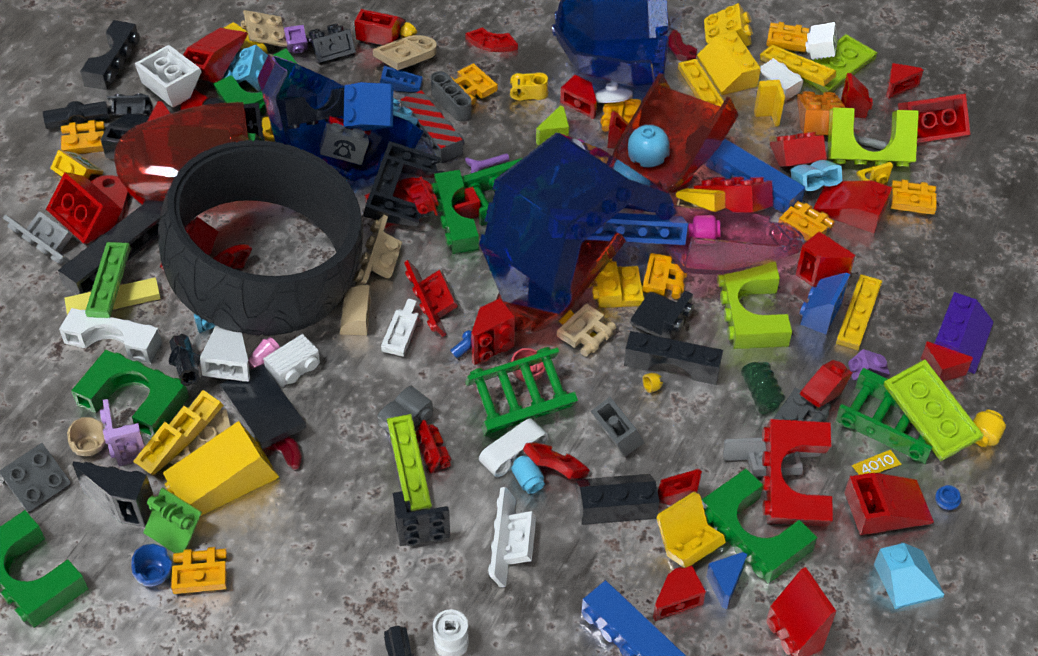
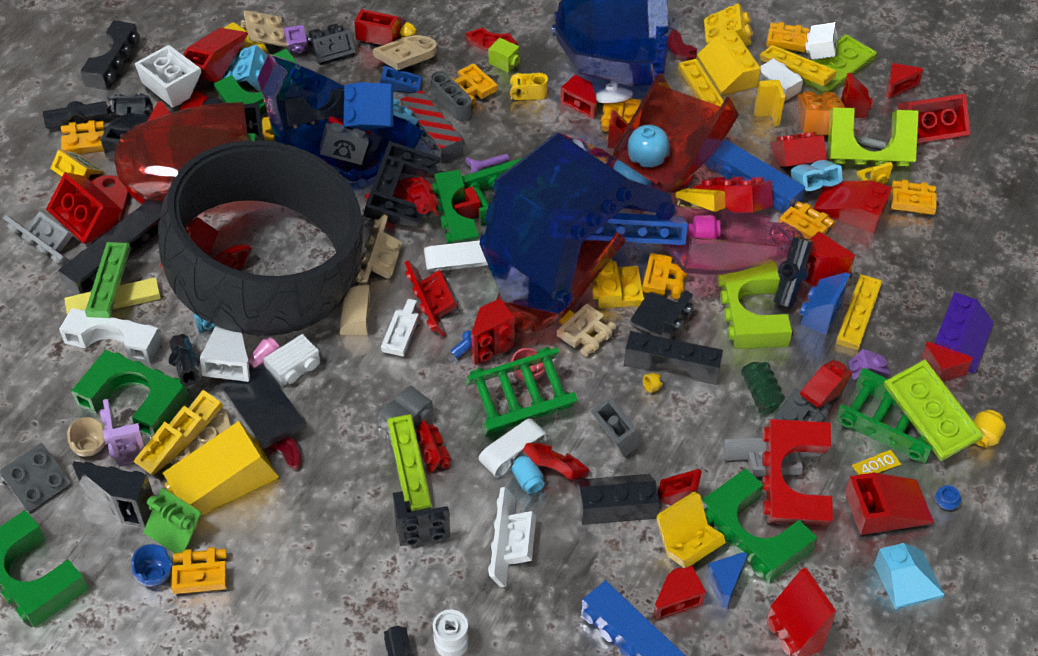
lime slope [536,105,569,145] -> none
none -> white beam [424,240,489,272]
none -> lime brick [489,38,521,73]
none -> black piece [774,236,813,307]

